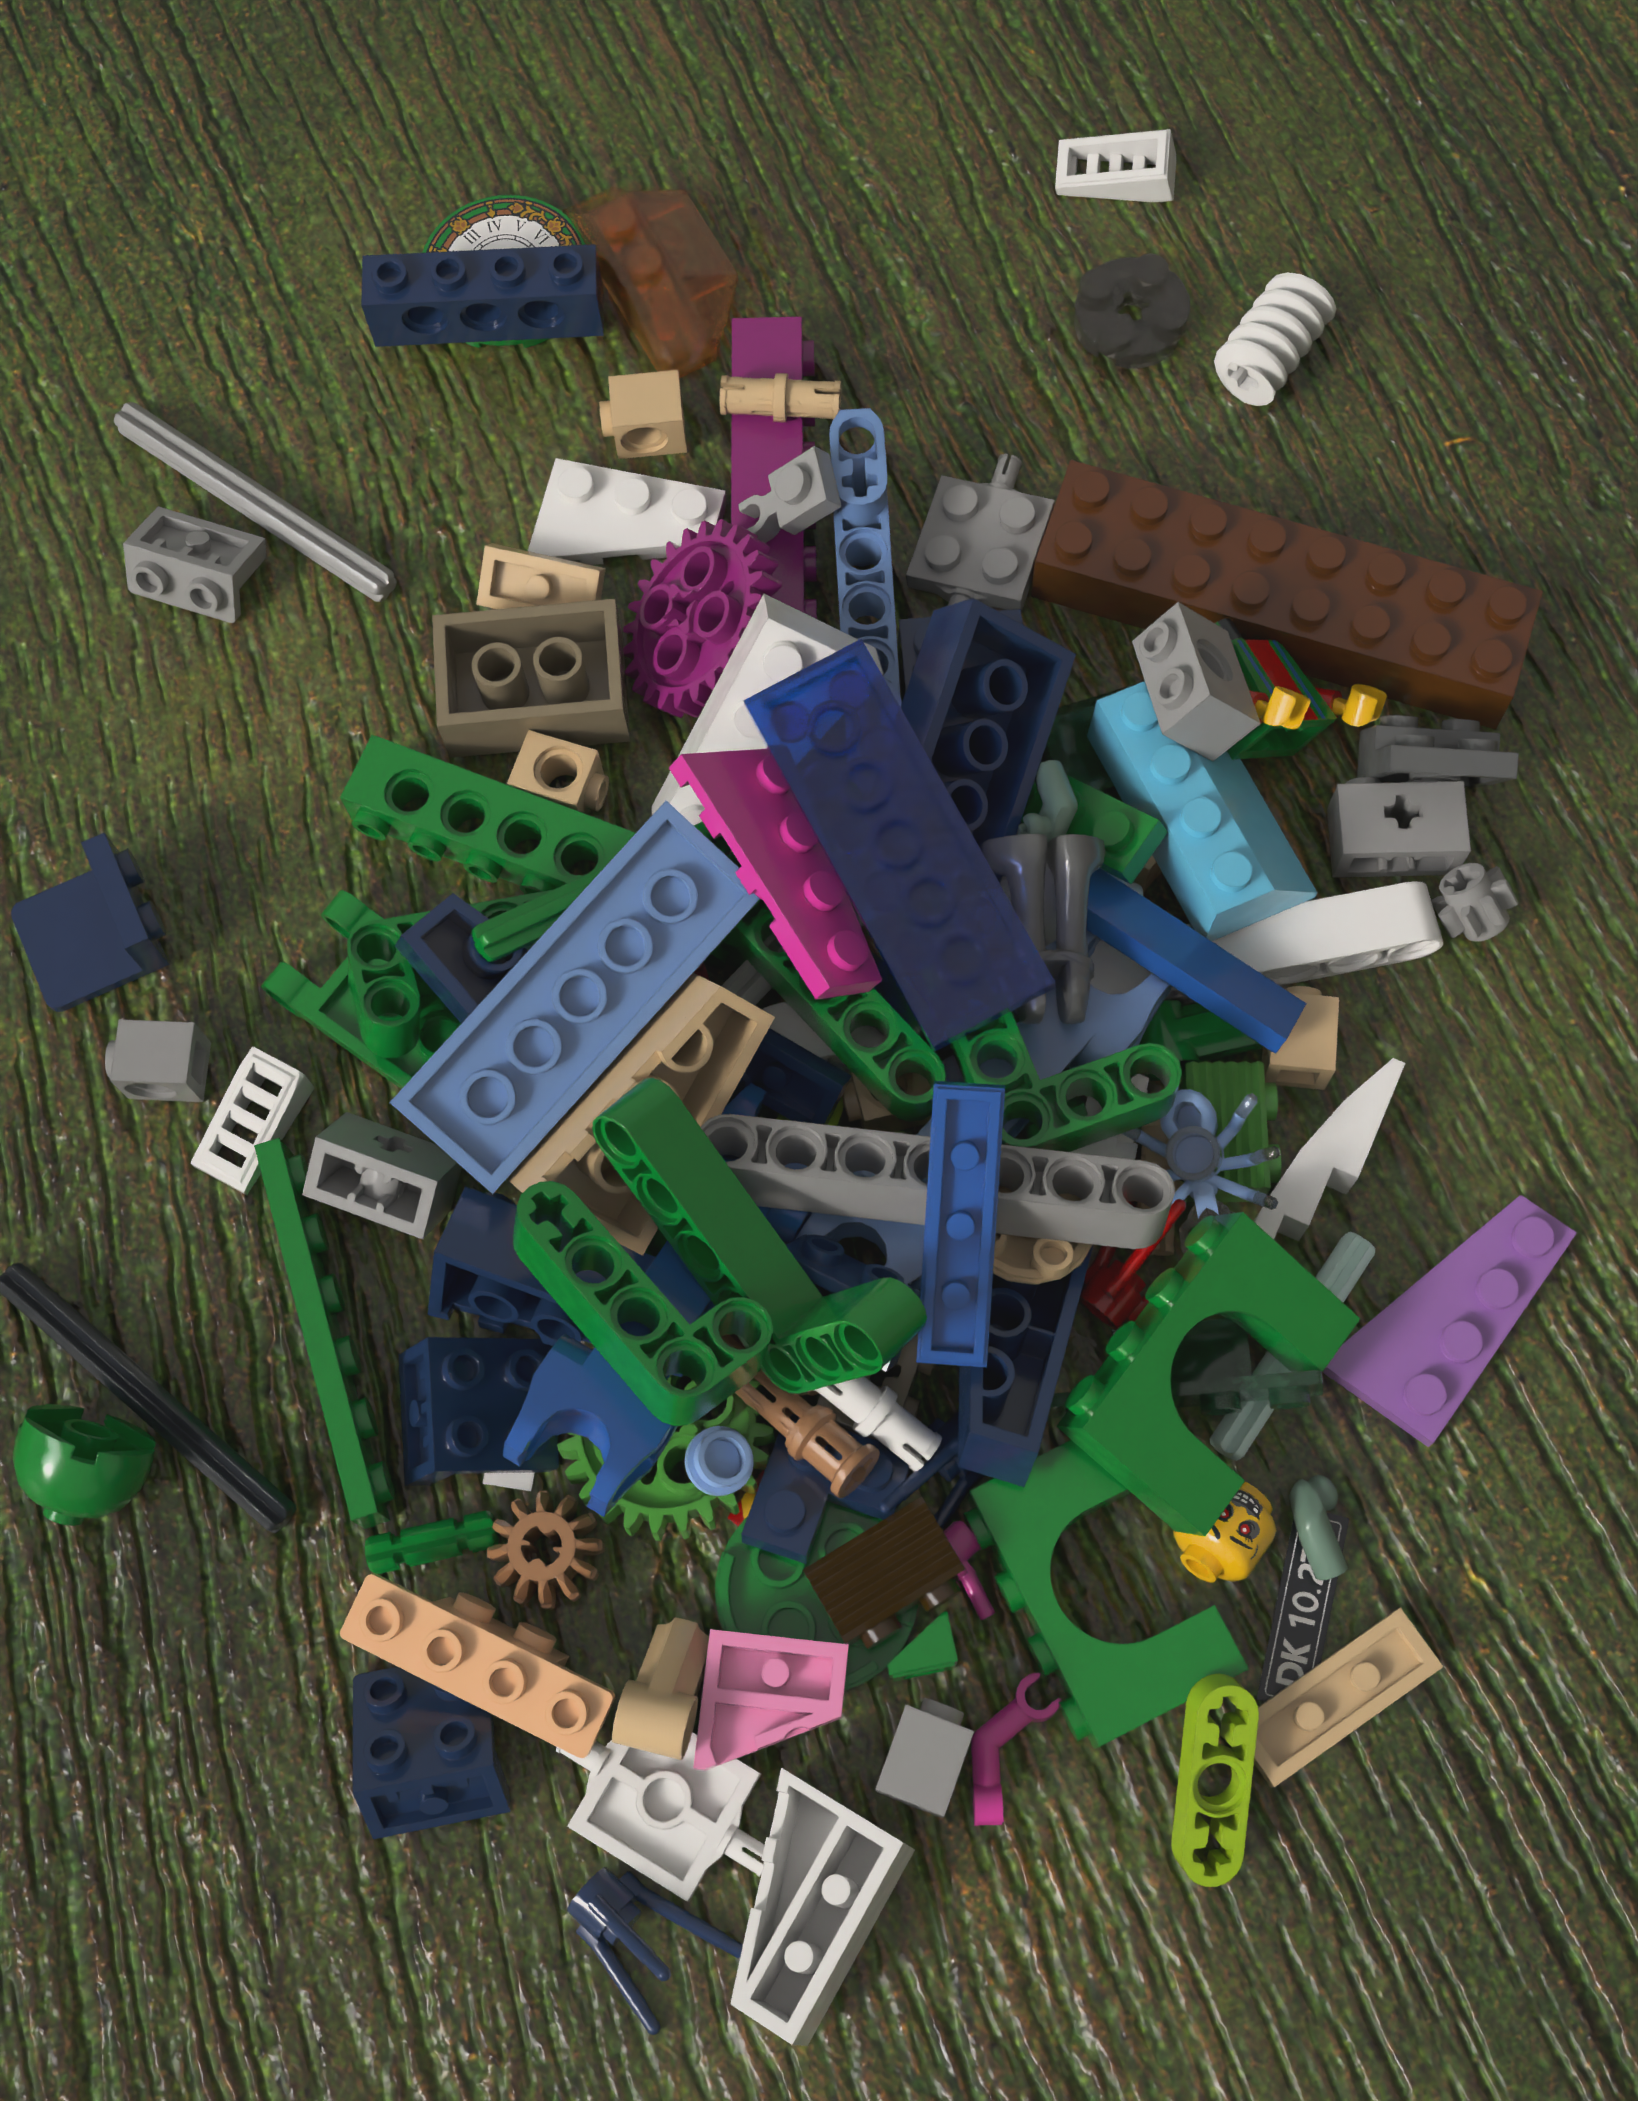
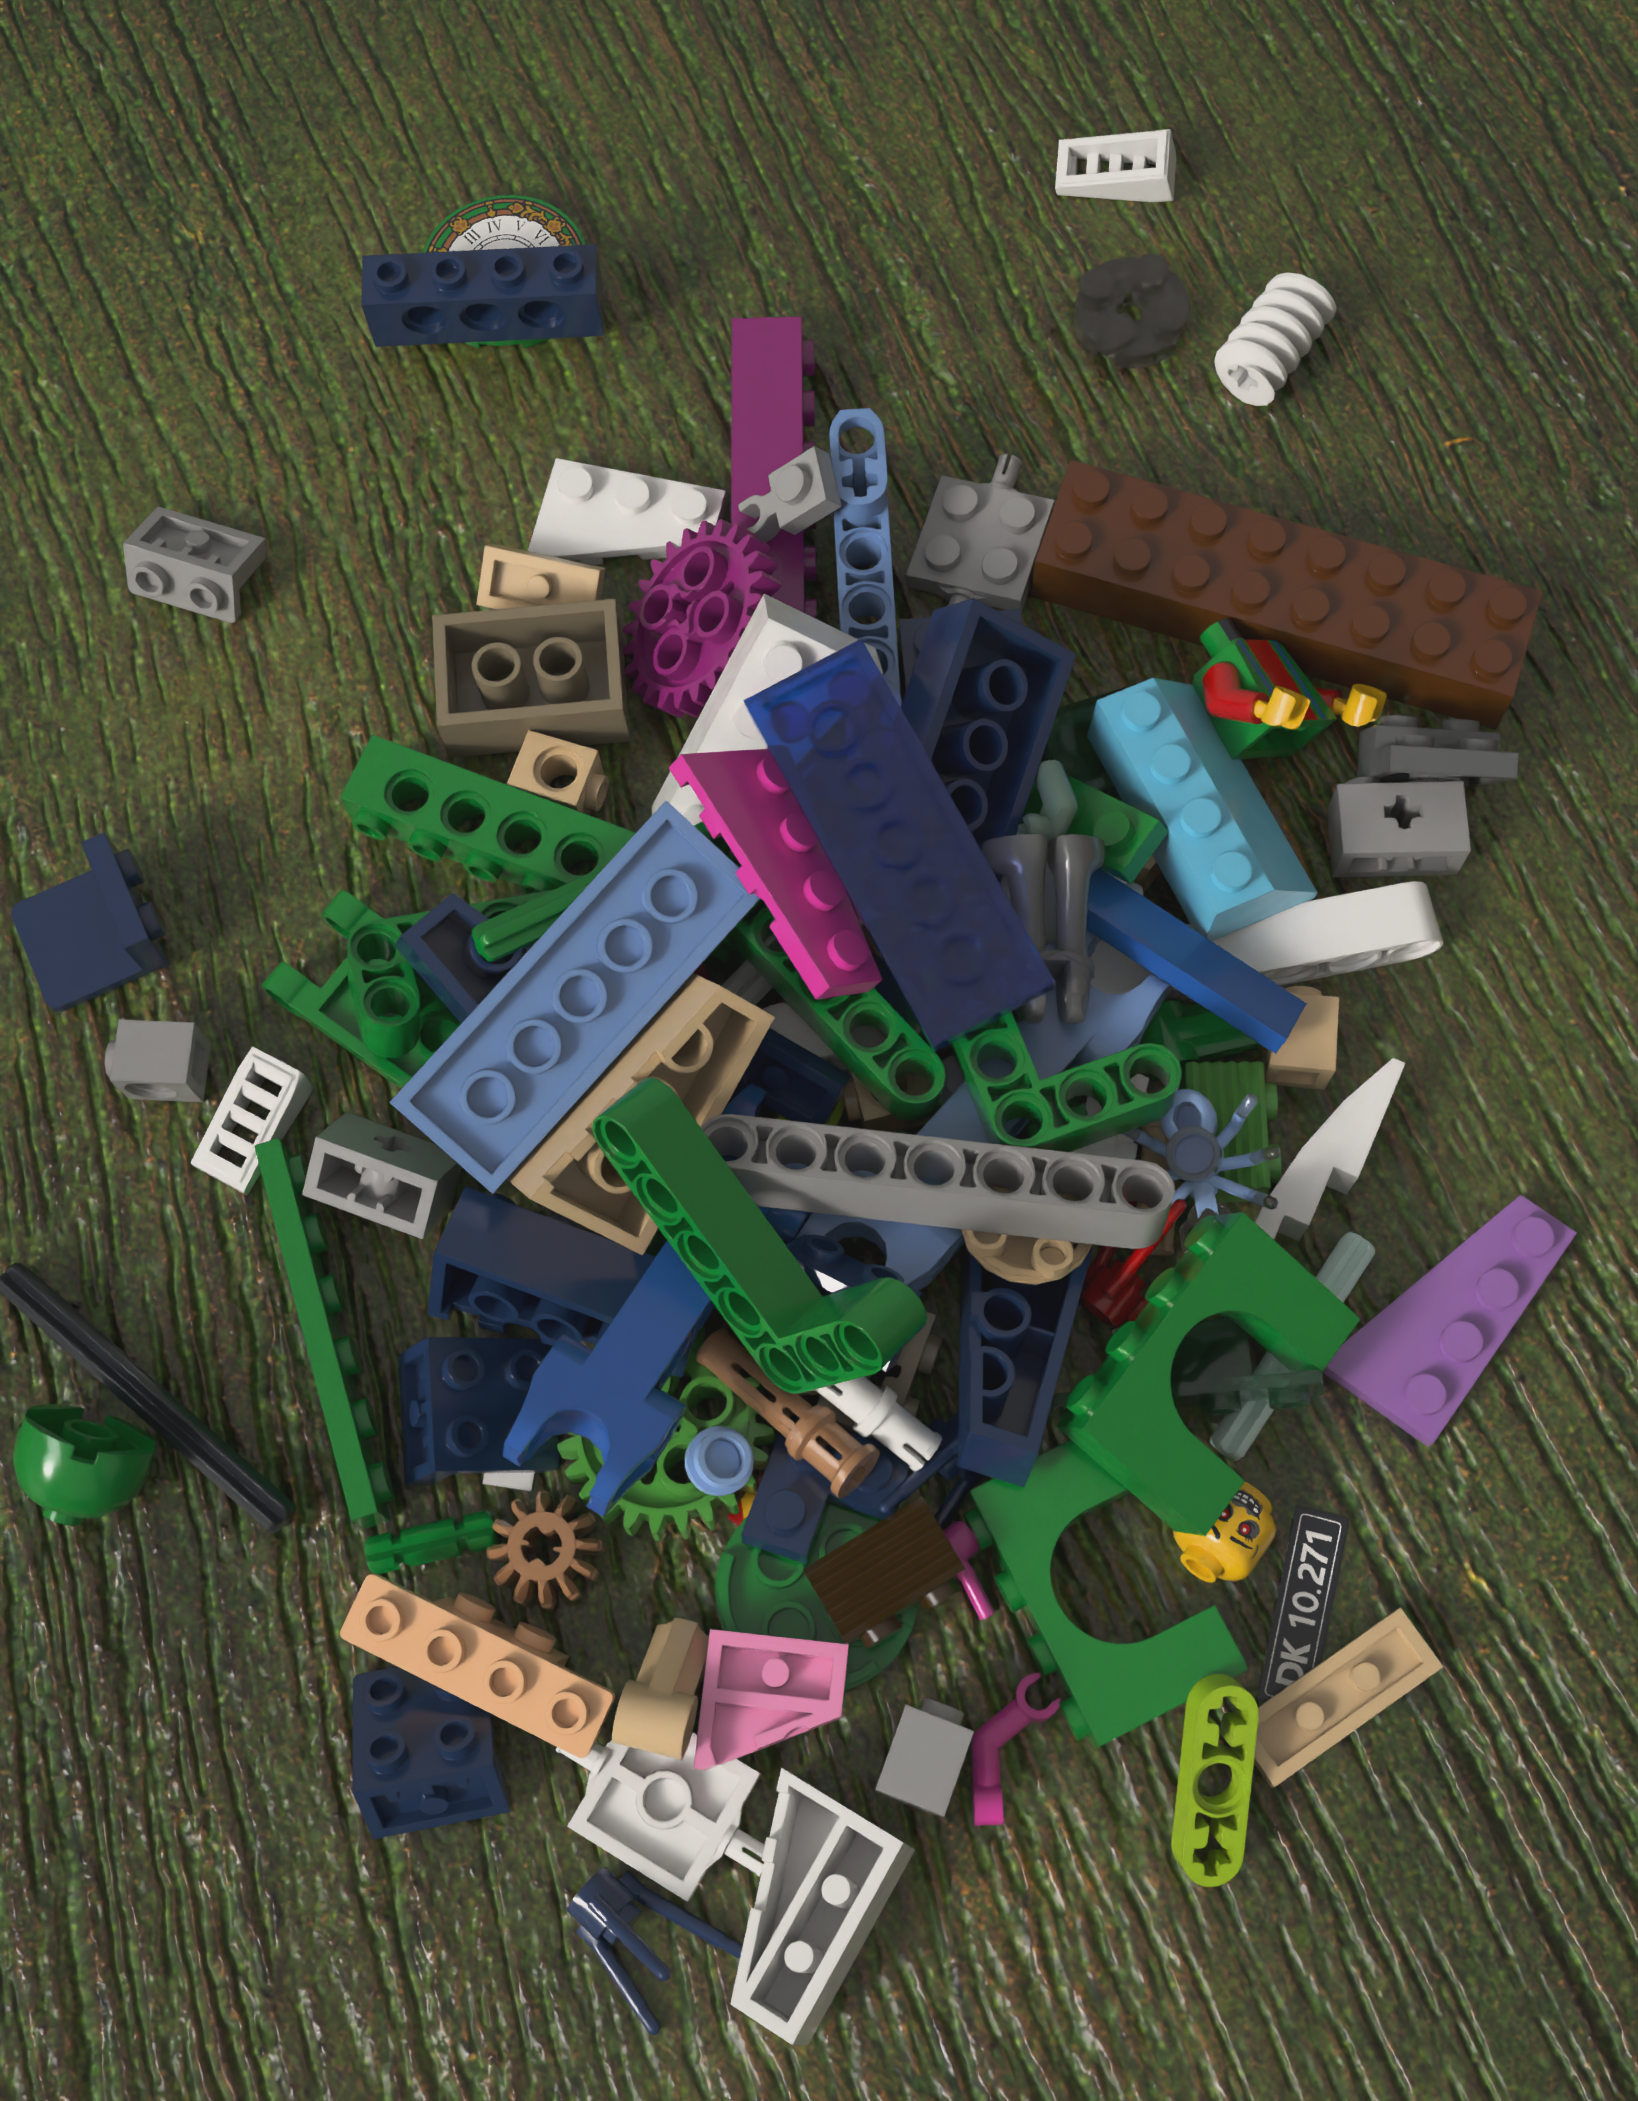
light grey axle [114,402,397,602] -> none
green beam [513,1181,773,1426] -> none
clear orange wedge [562,187,738,378] -> none
tan brick [599,370,687,459] -> none
tan pin [719,373,841,422] -> none
green slope [887,1610,958,1682] -> none
blue tile [916,1081,1005,1367] -> none
light grey brick [1132,602,1261,761] -> none
sand green arm [1289,1475,1348,1580] -> none
light grey gear [1431,863,1518,941] -> none

